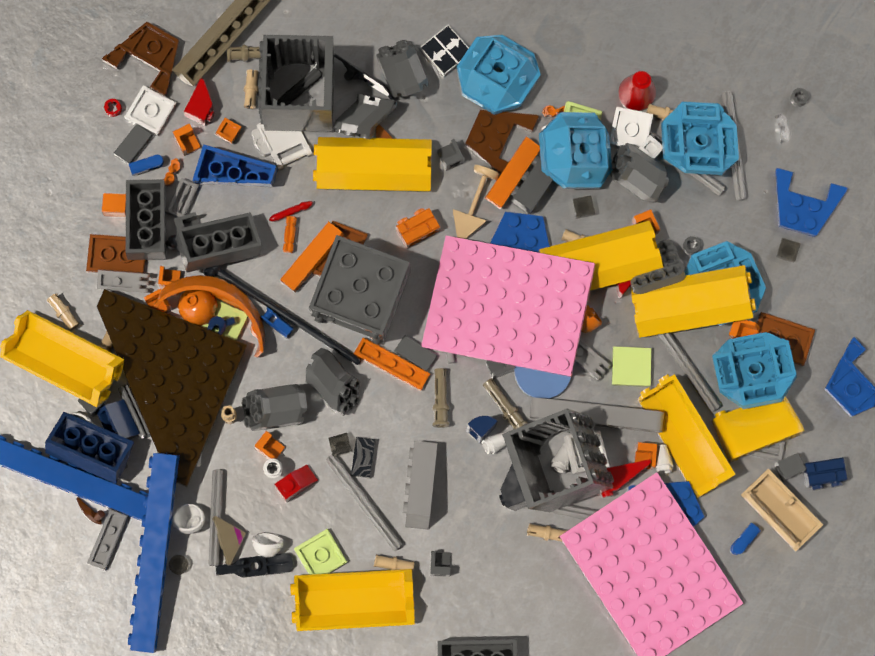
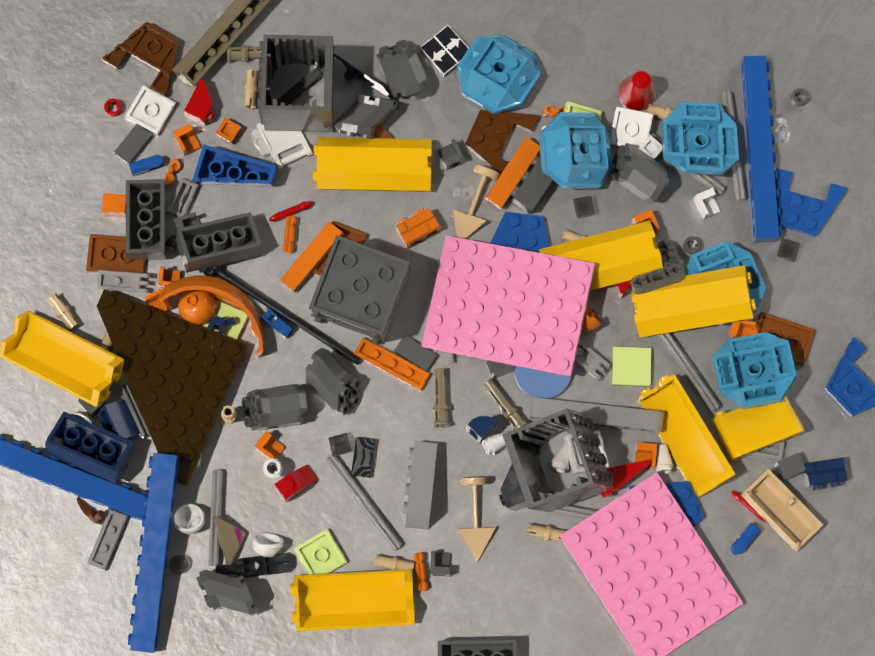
none -> dark grey brick [196,570,258,616]
none -> orange axle [414,553,428,591]
none -> tan piece [457,477,496,561]
none -> white panel [693,187,720,220]
none -> red piece [731,490,767,523]
none -> blue brick [741,55,782,243]

